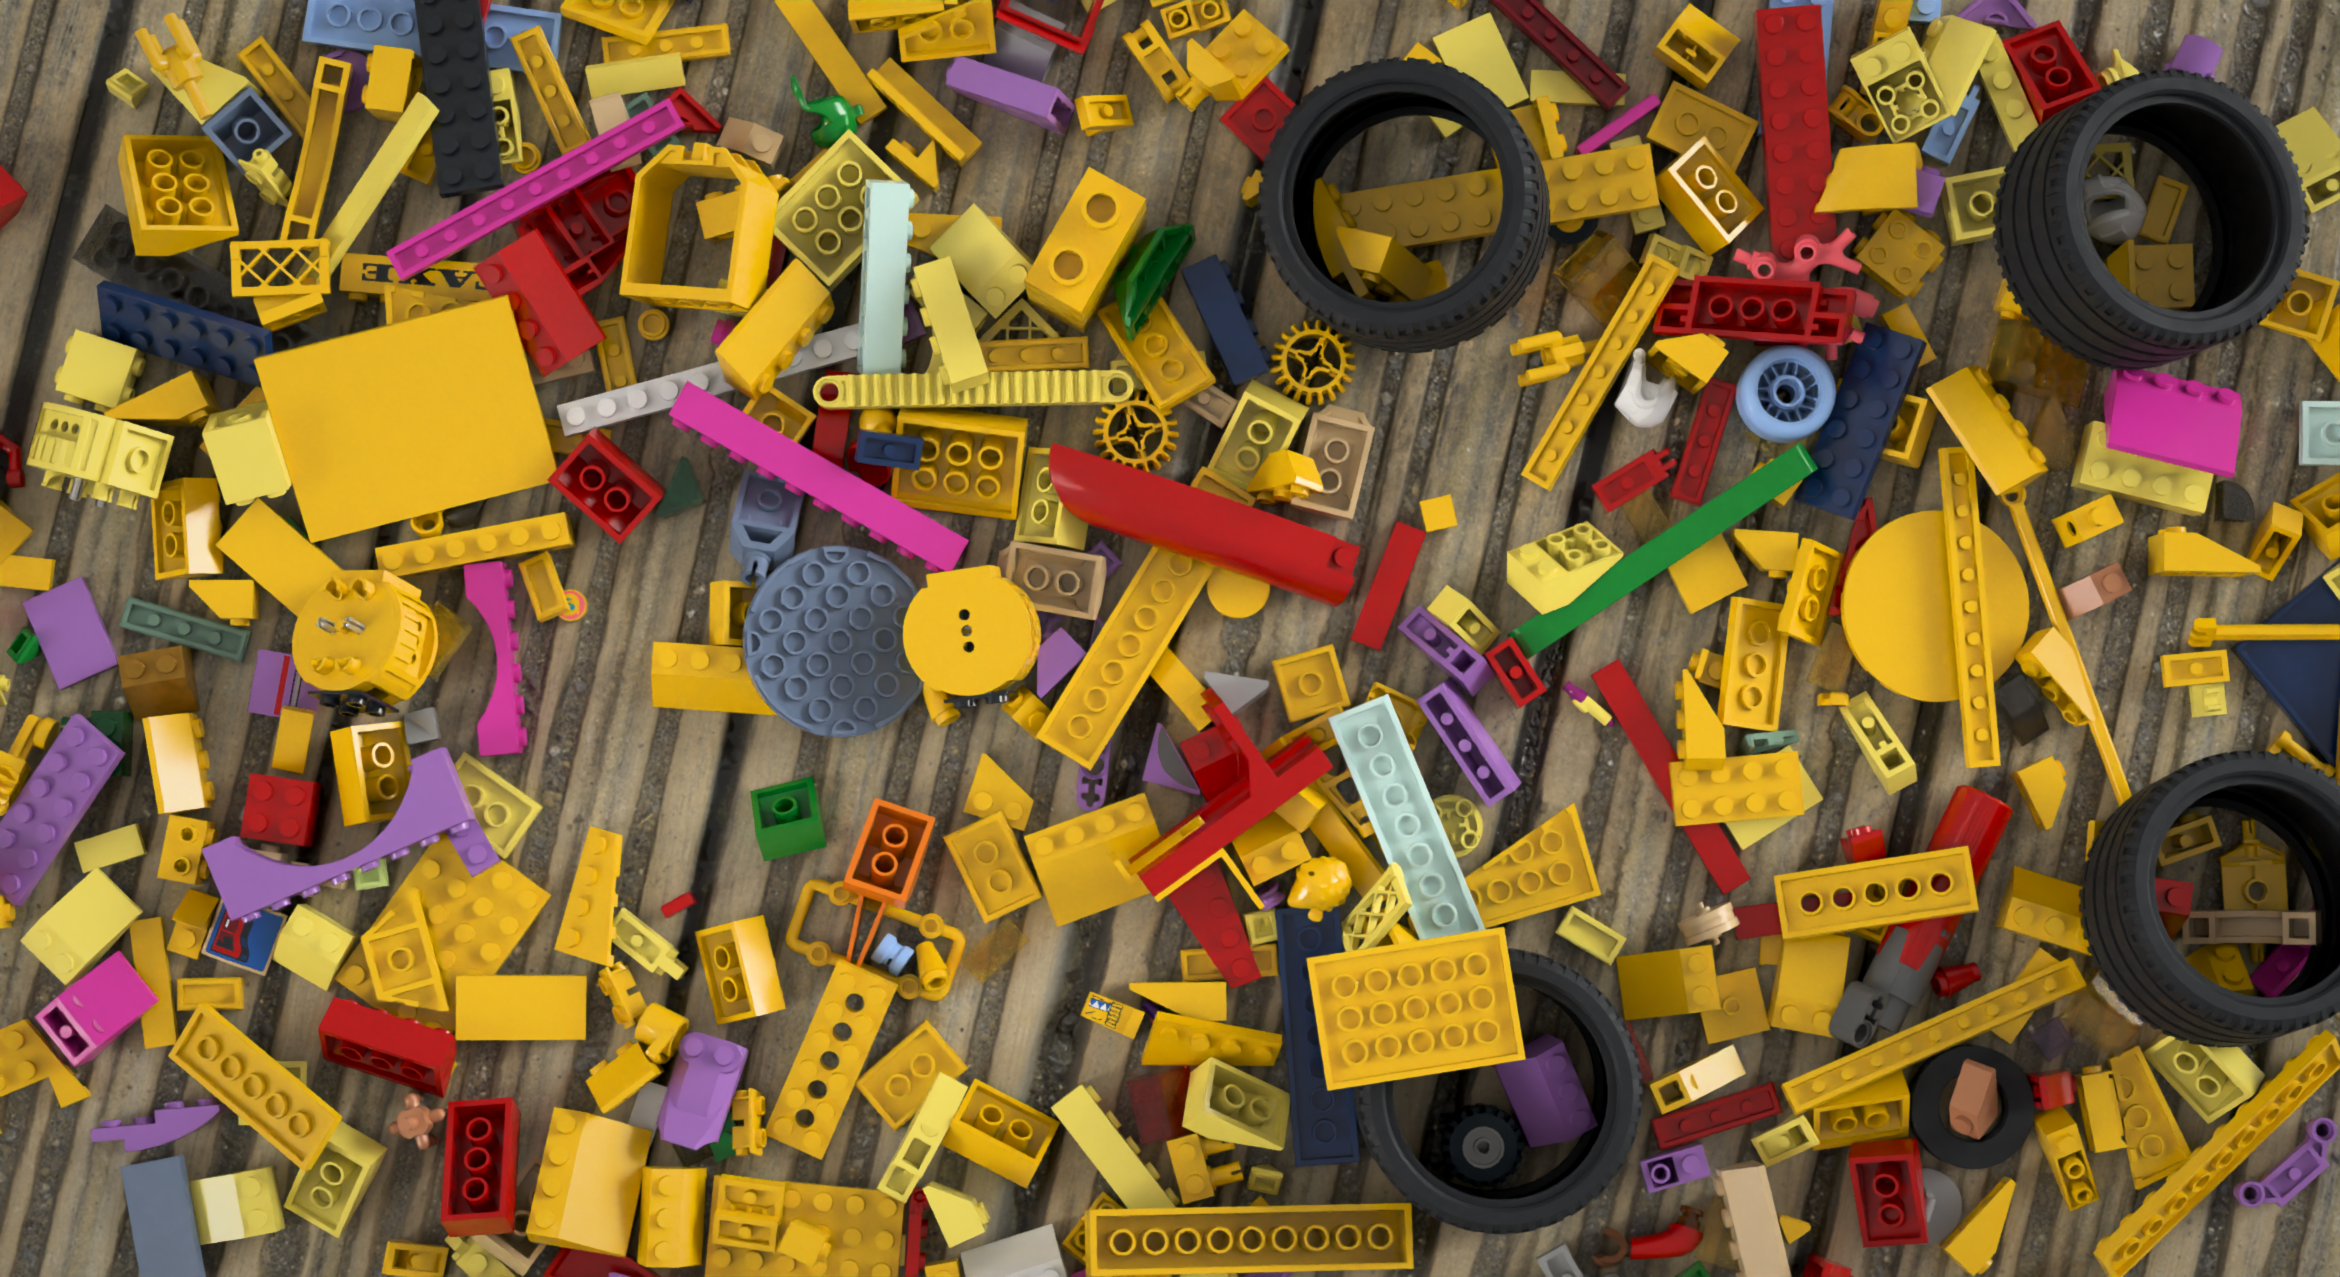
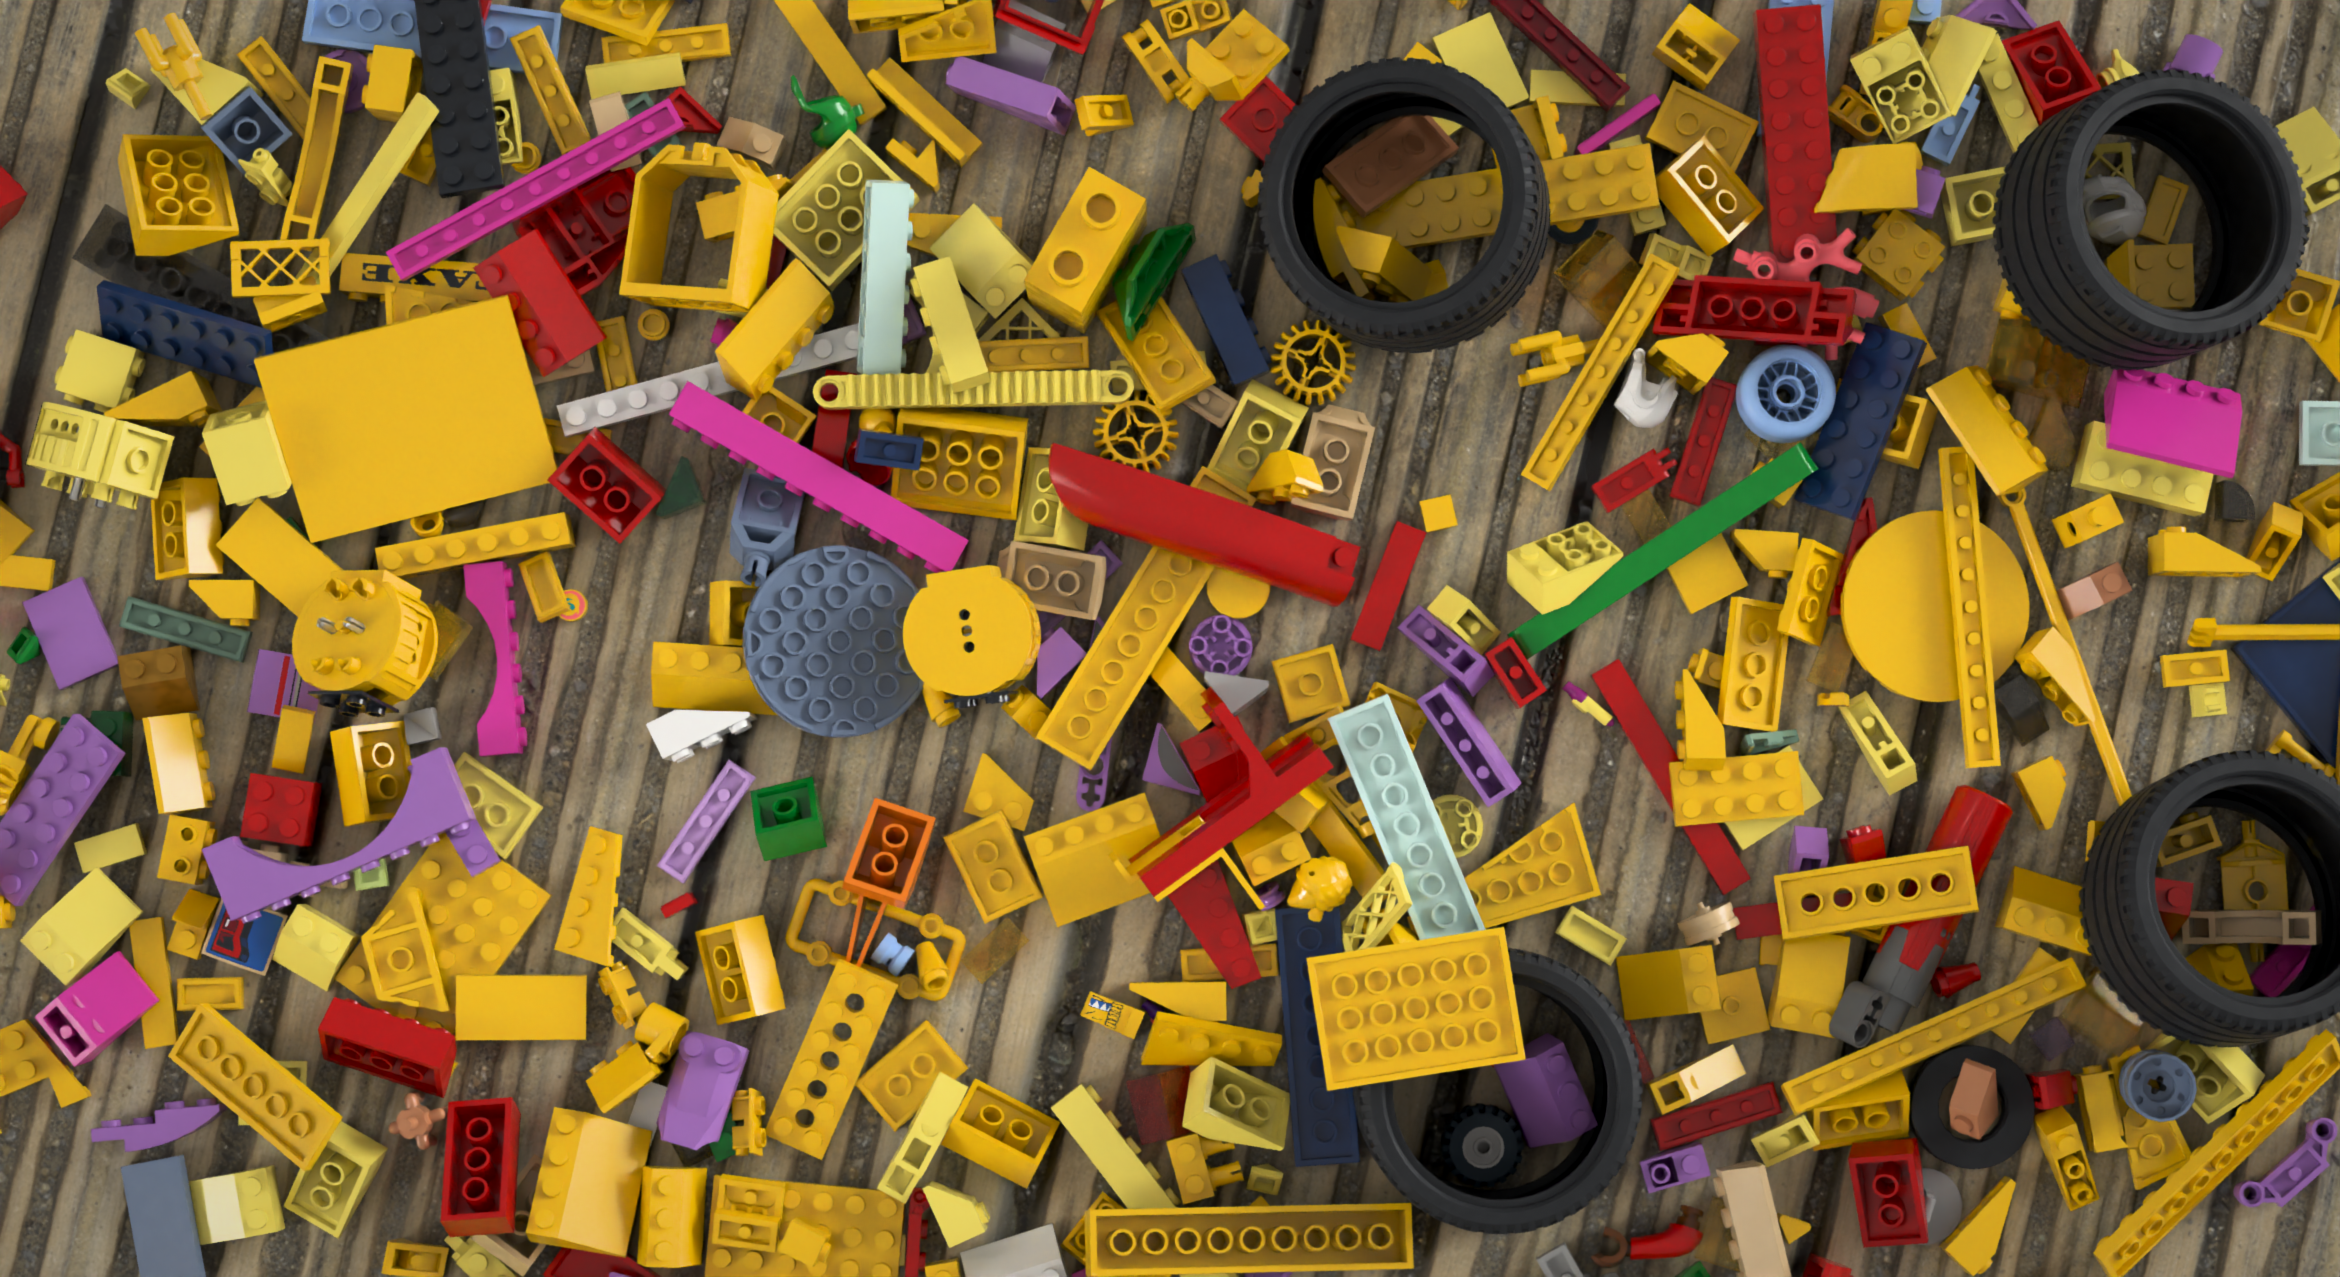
none -> white slope [646,710,757,763]
none -> lavender tile [657,760,756,884]
none -> medium lavender tile [1189,615,1253,676]
none -> nougat plate [1322,116,1459,218]
none -> medium lavender slope [1788,826,1829,898]
none -> sand blue wheel [2118,1049,2197,1122]

